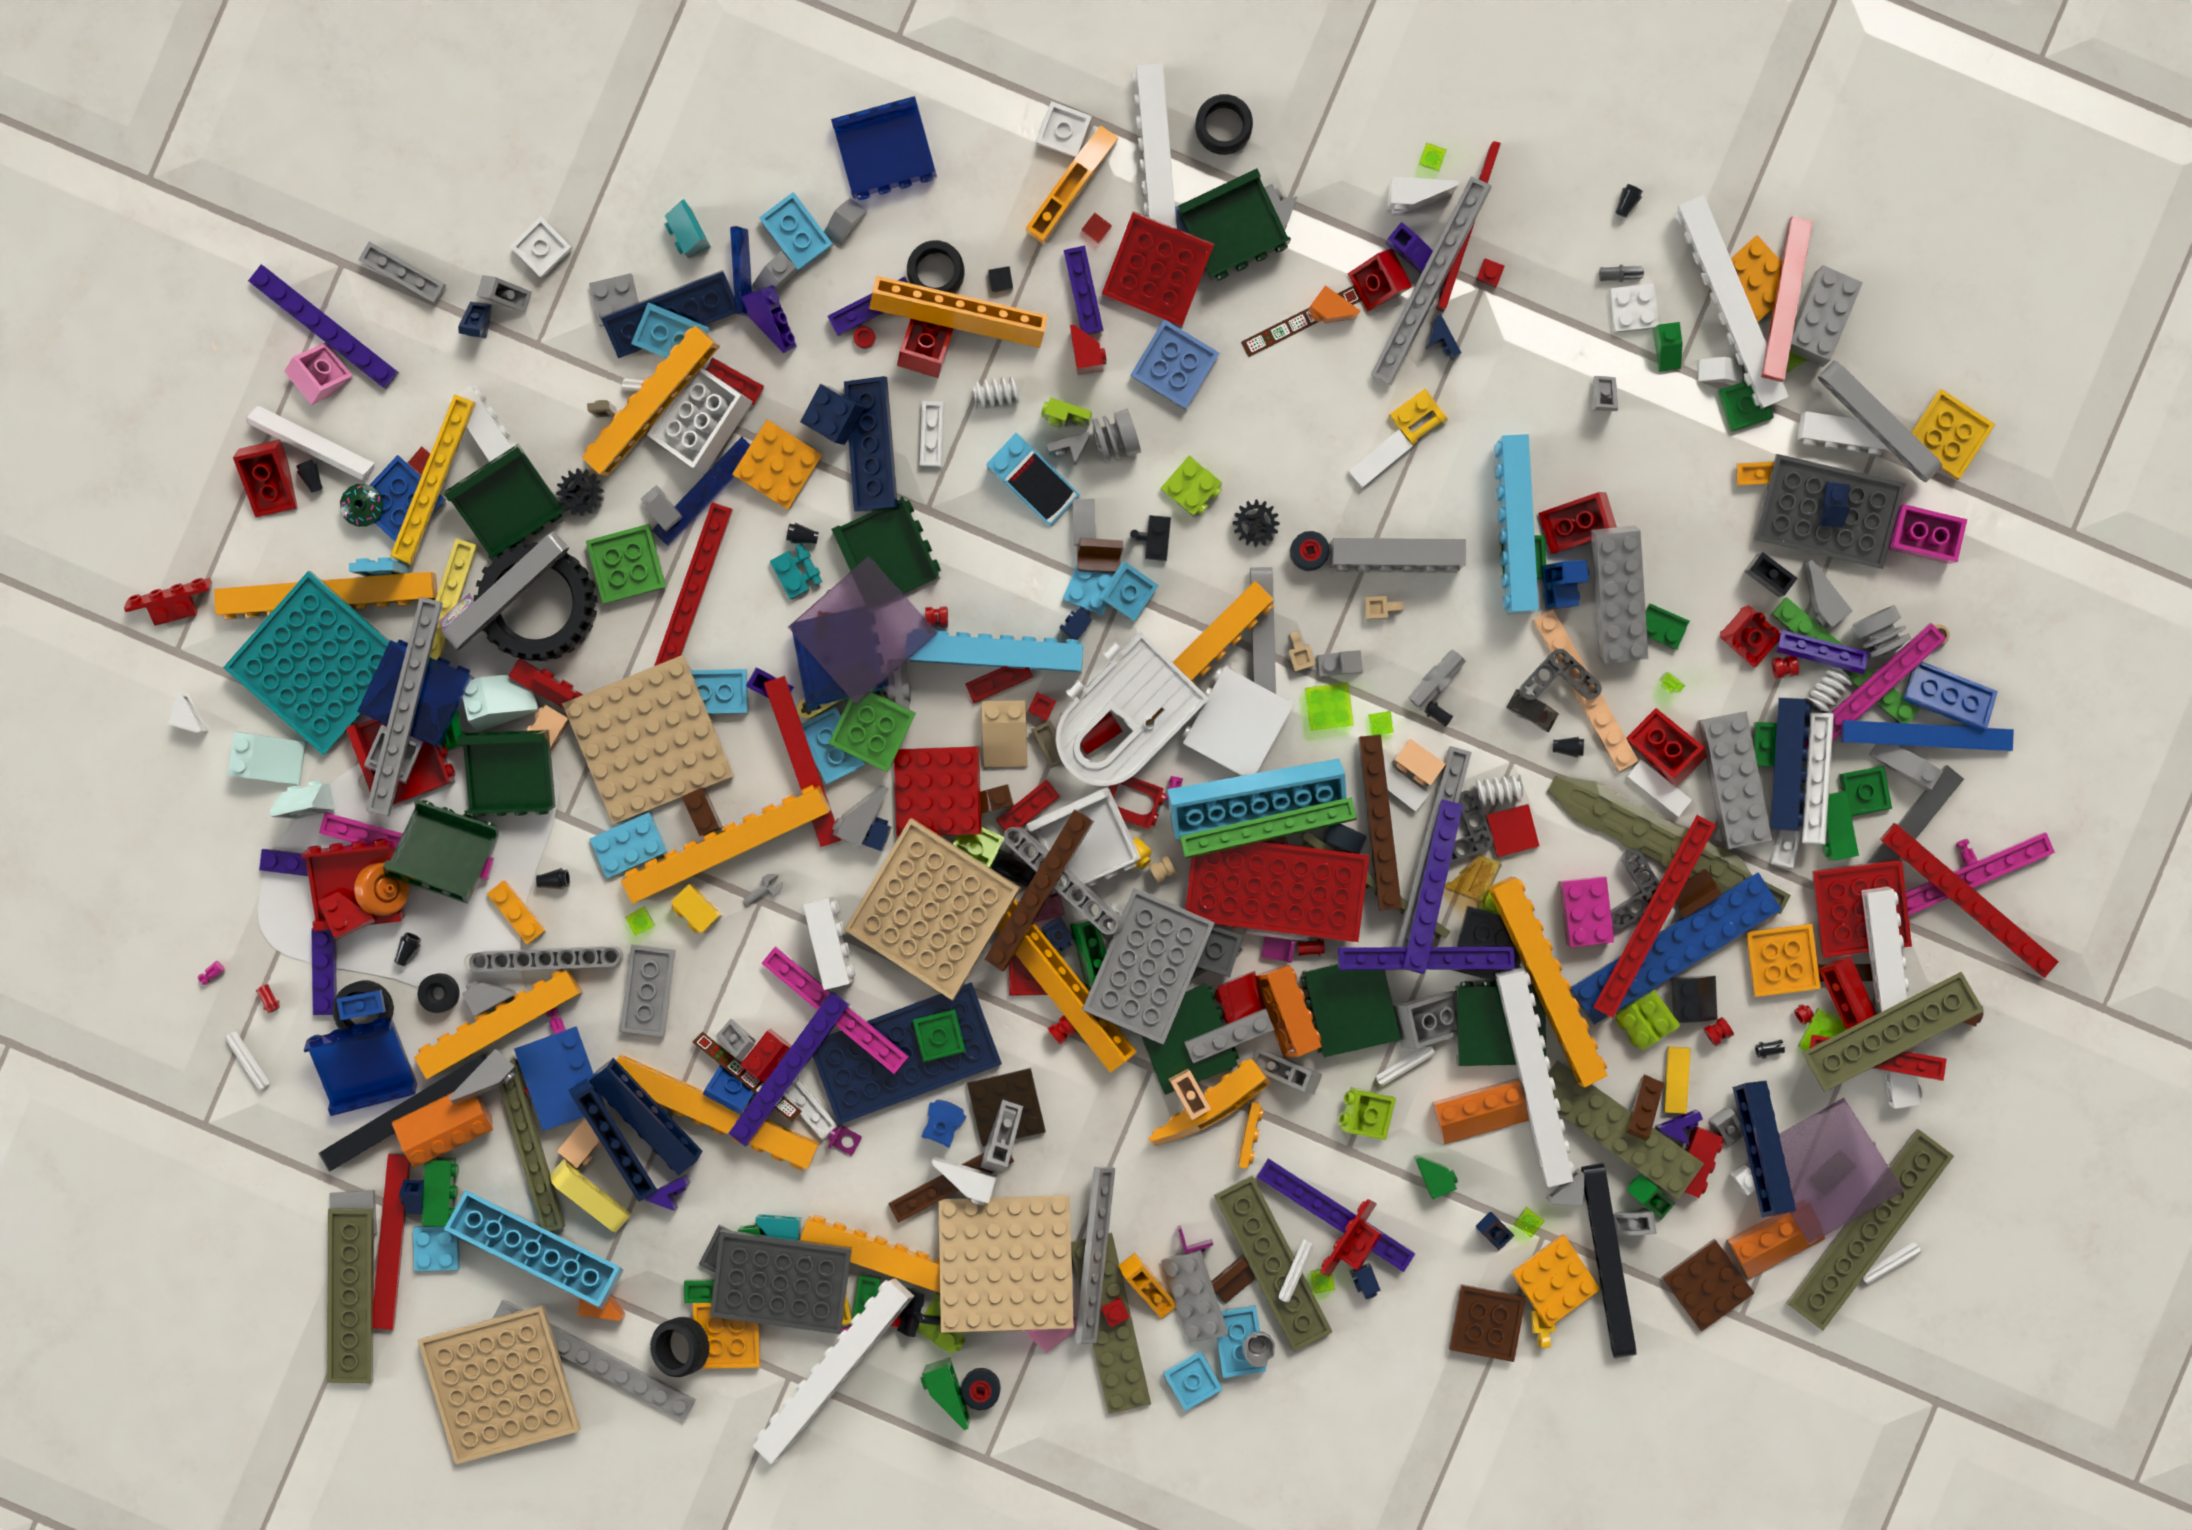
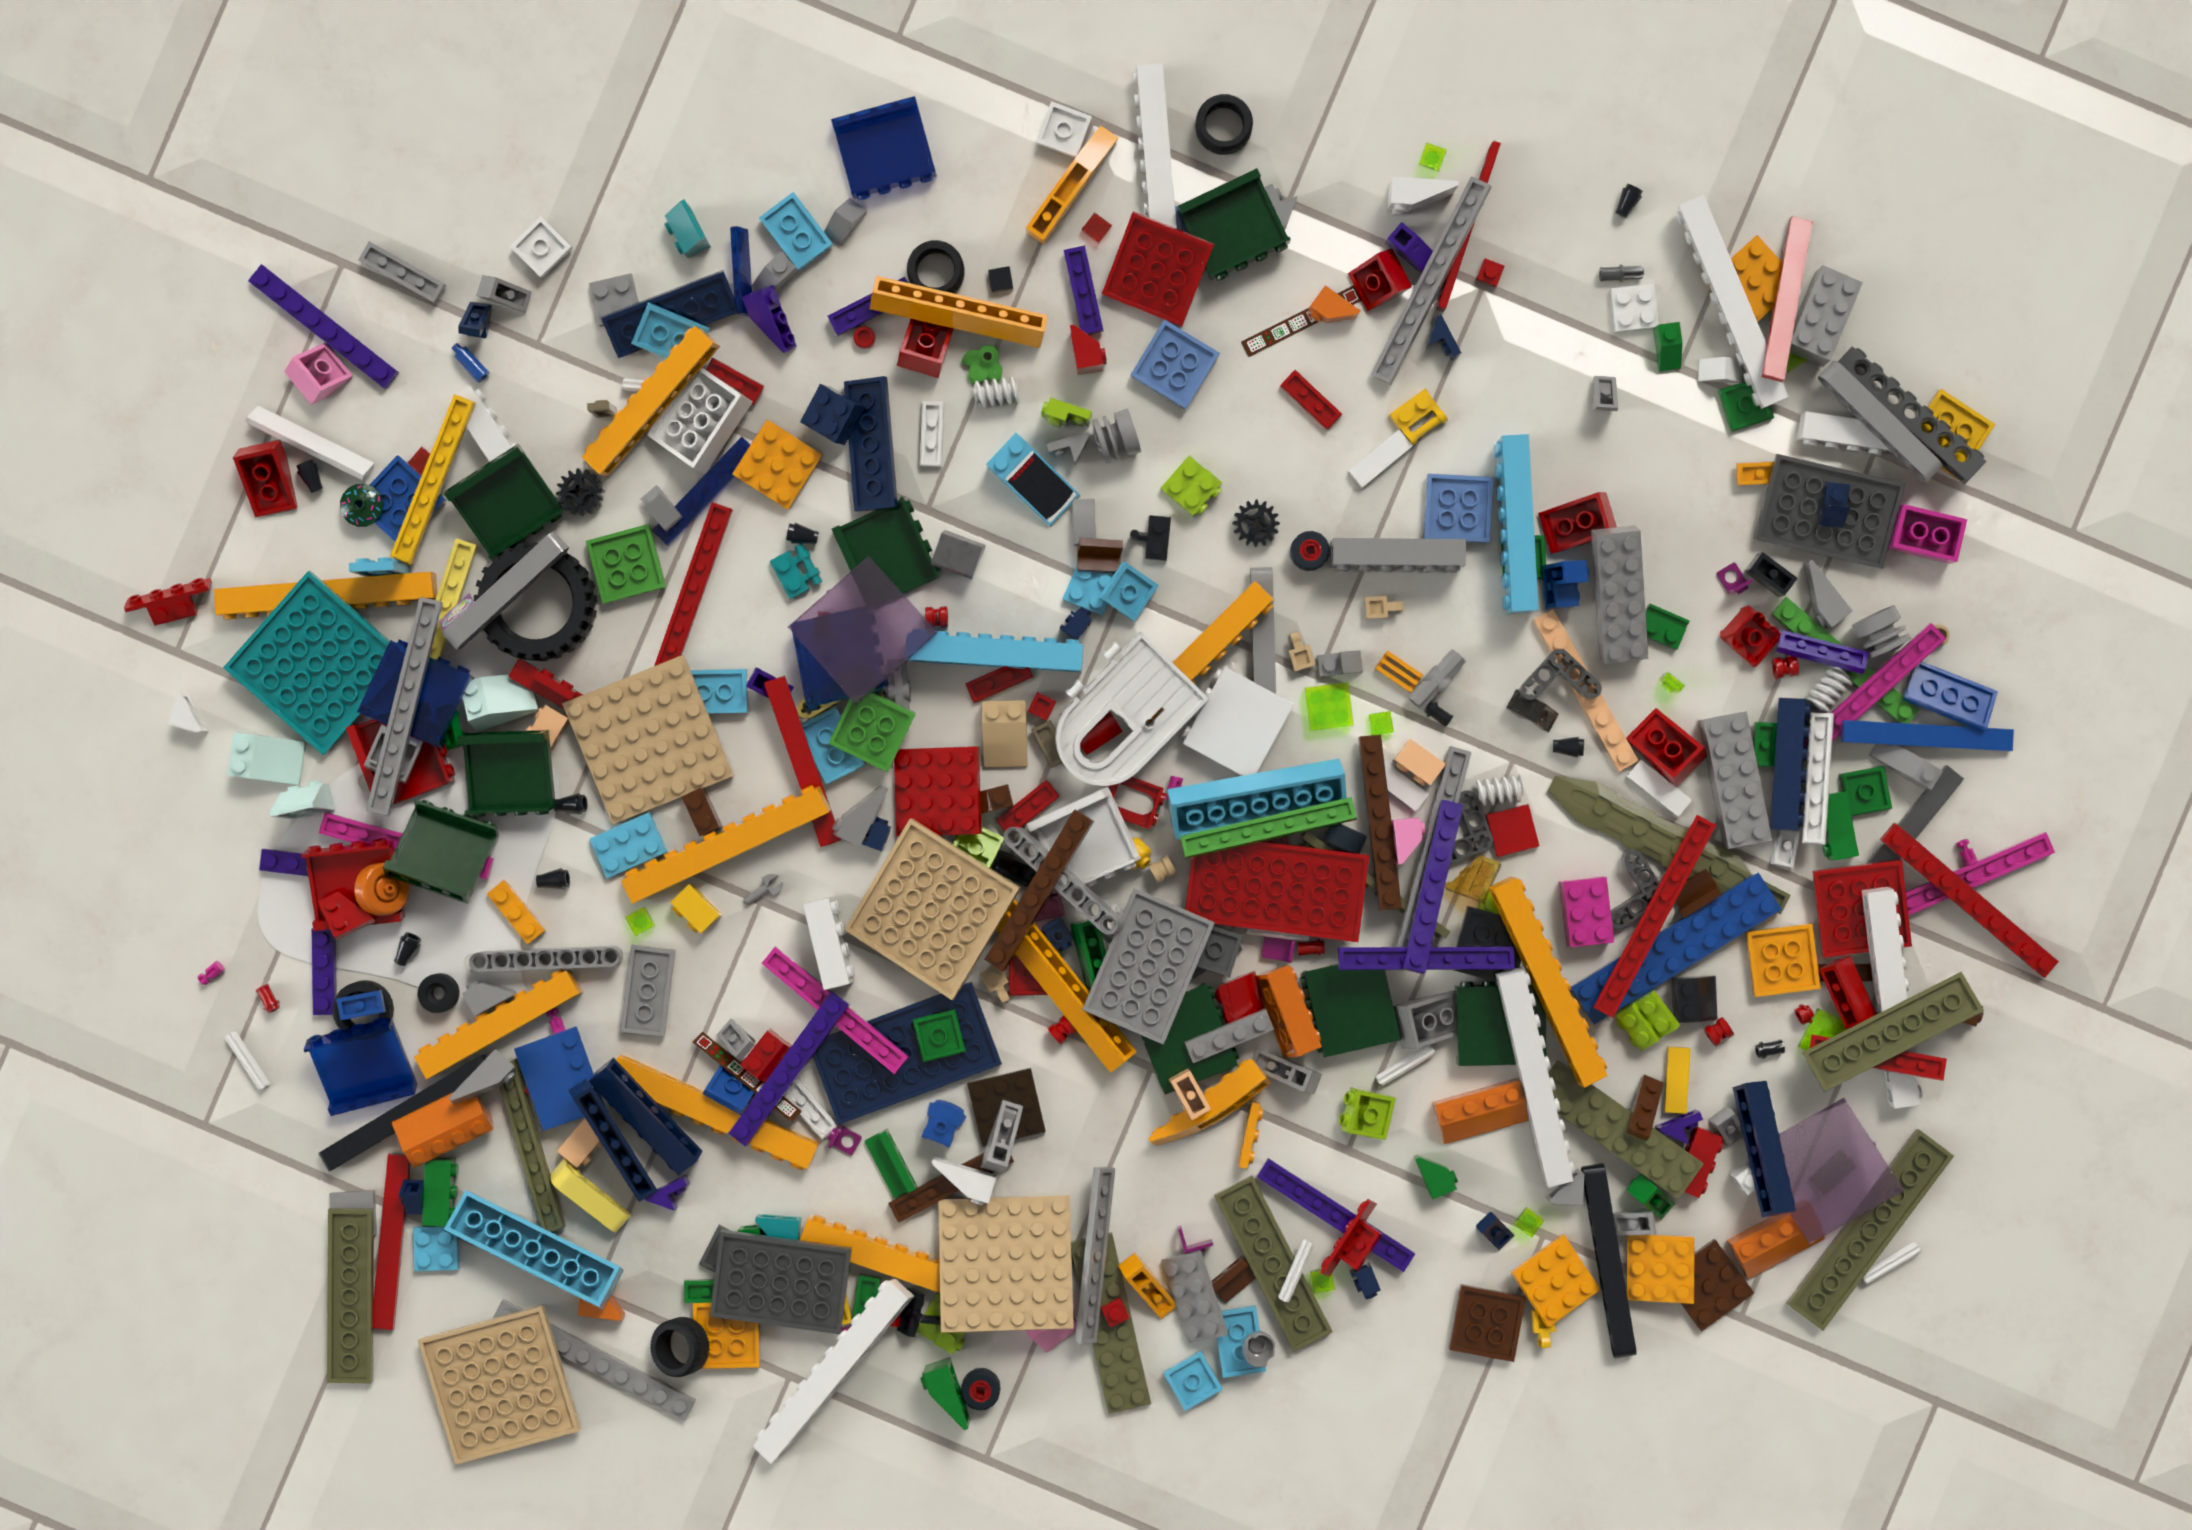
none -> blue cylinder [451,343,490,383]
none -> black cone [554,793,588,815]
none -> green panel [865,1128,917,1198]
none -> flat silver slope [931,530,986,579]
none -> bright green plate [961,345,1003,384]
none -> tan plate [980,966,1011,1003]
none -> red tile [1280,370,1342,430]
none -> light orange tile [1375,650,1423,693]
none -> bright pink slope [1391,817,1425,864]
none -> medium blue plate [1423,473,1493,543]
none -> light orange plate [1627,1234,1695,1304]
none -> magenta bracket [1716,562,1753,595]
none -> dark grey brick [1838,346,1987,485]

